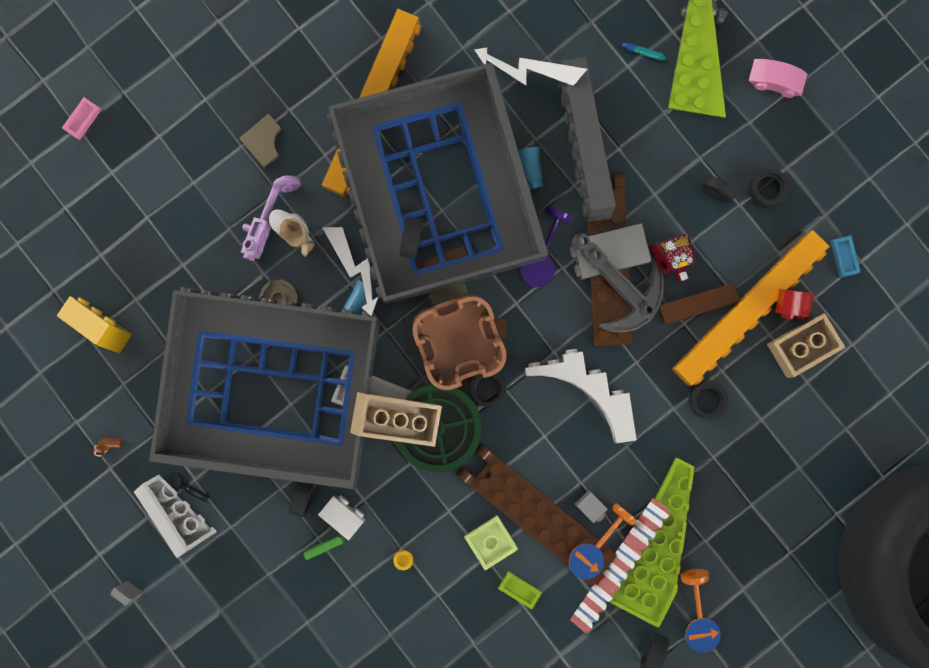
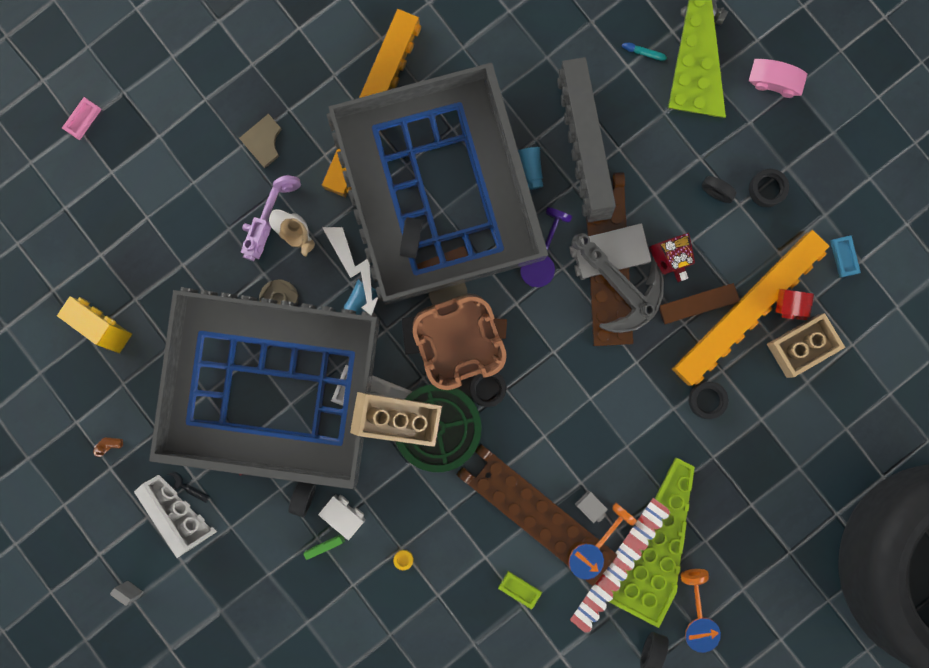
yellowish green tile [464,515,518,570] -> none
white sticker [474,47,587,86] -> none
white arch [524,349,637,443] -> none

